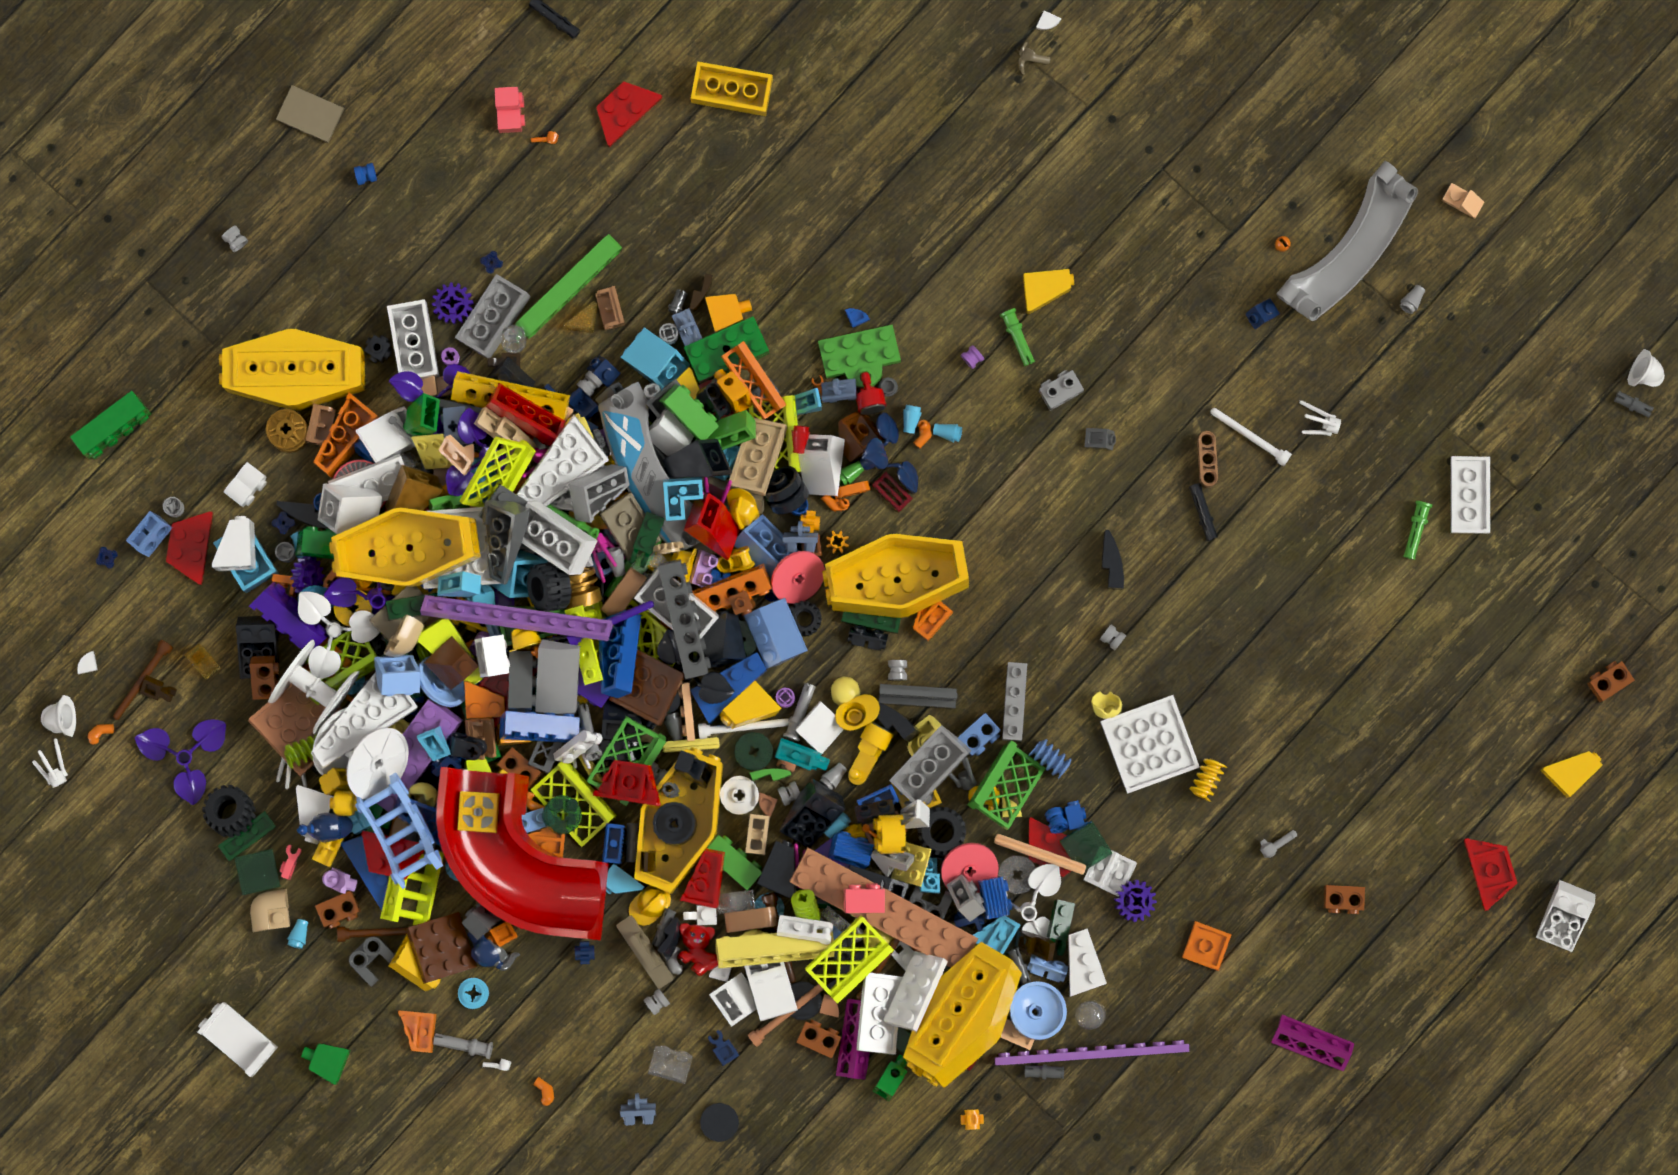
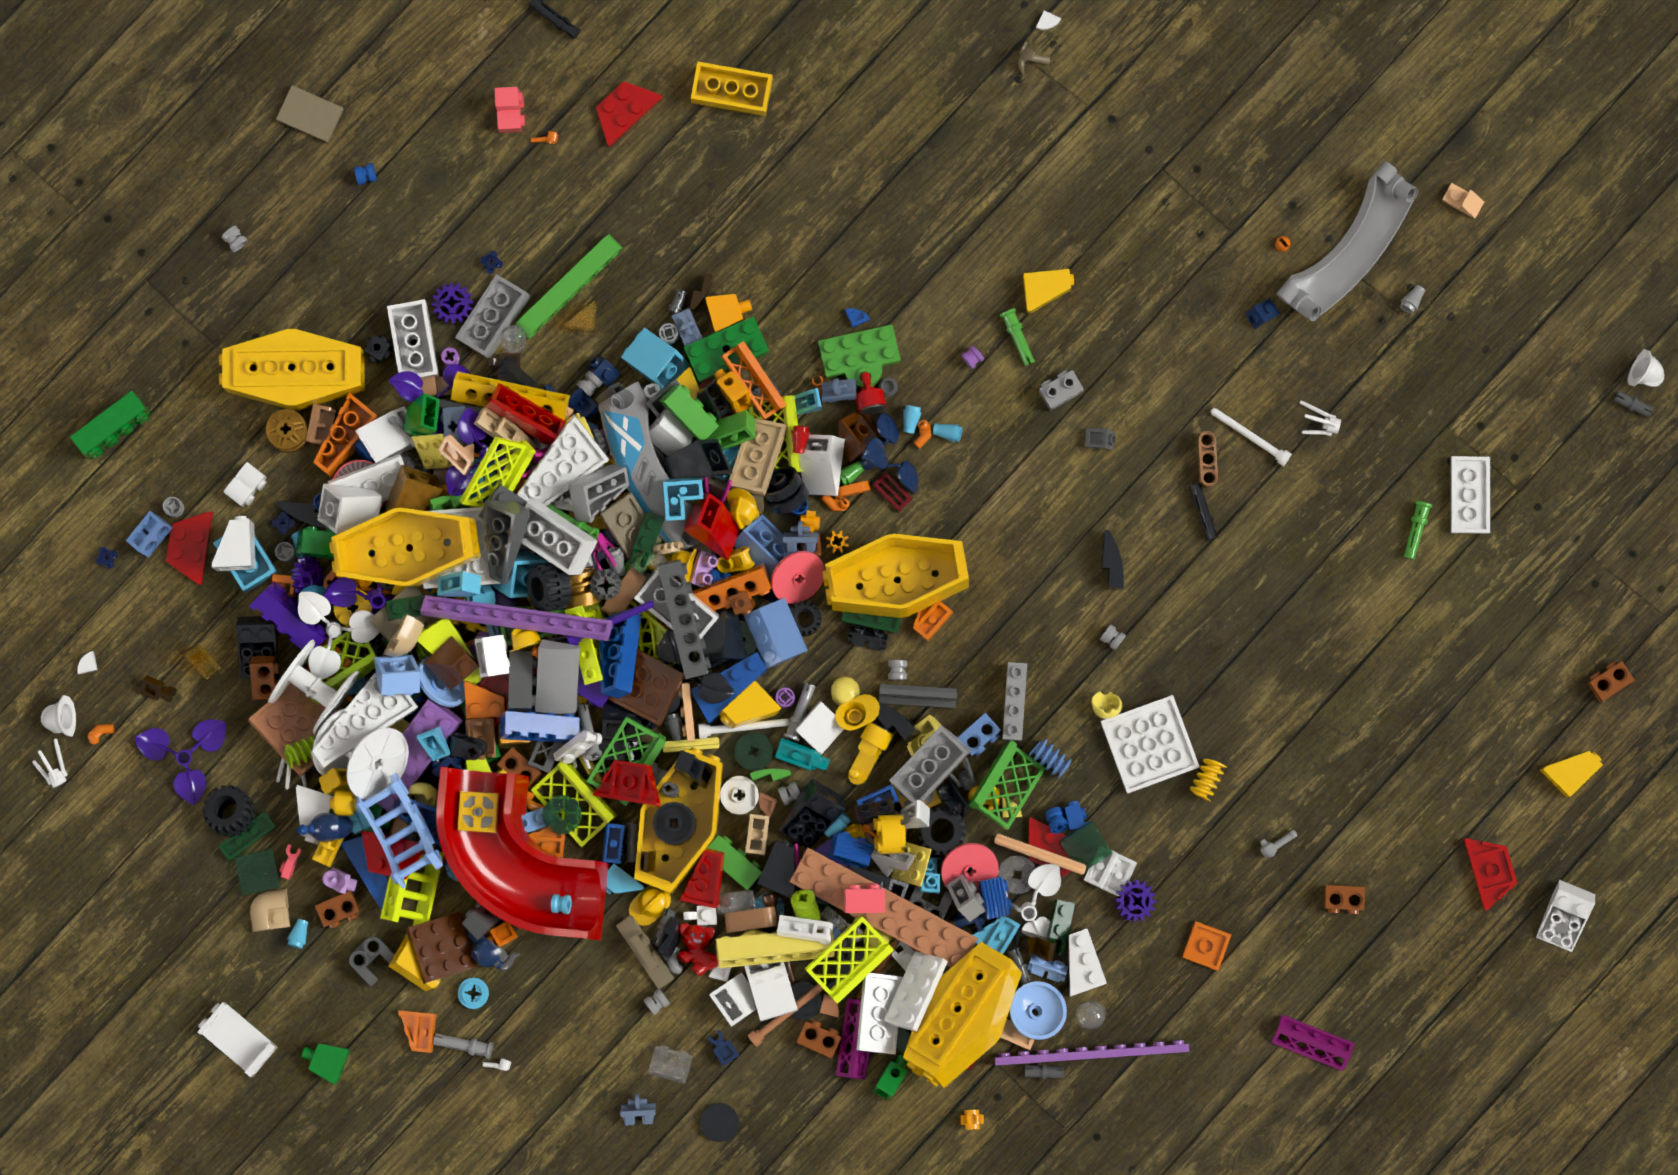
reddish brown piece [113,639,174,720] -> none
reddish brown piece [337,926,408,942] -> none
orange arm [533,1077,554,1106] -> none
dark blue gear [575,941,595,965] -> none
medium nougat hinge [595,286,625,330] -> none
nougat tile [776,759,796,773] -> none
light grey cone [819,763,847,790] -> none
none -> medium azure wheel [551,894,572,914]
none -> dark grey gear [590,569,621,601]
none -> black hinge [937,780,968,819]

